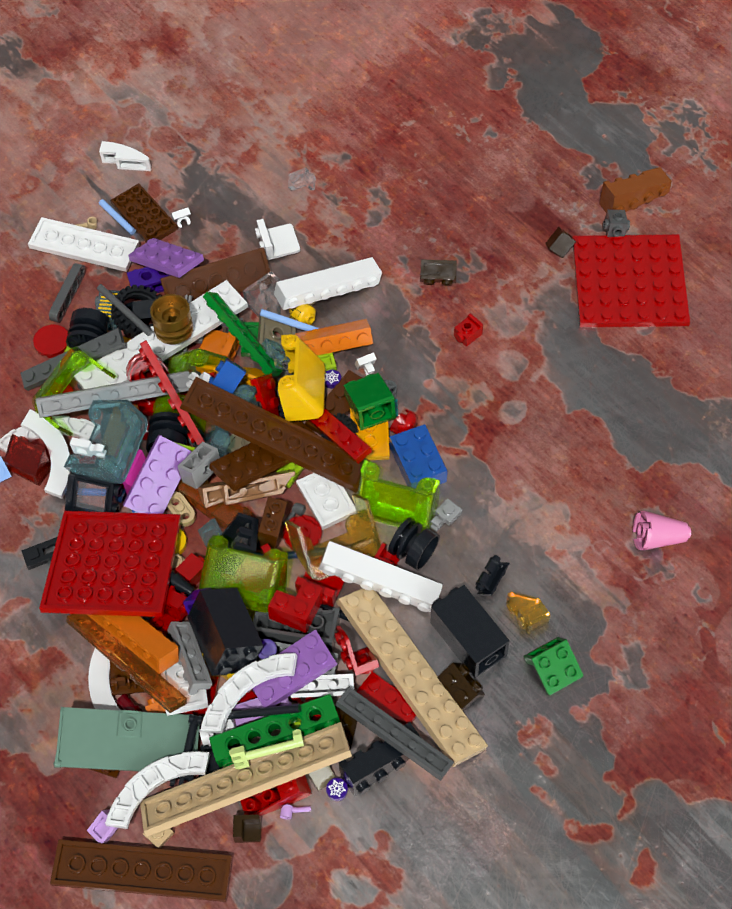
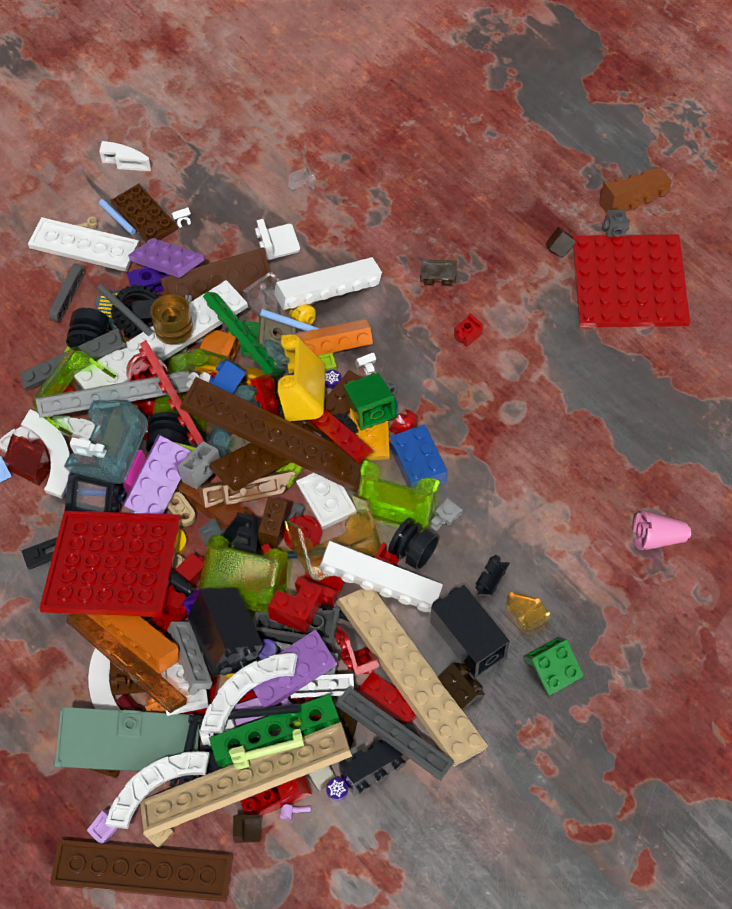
red tile [33,324,68,358] -> none

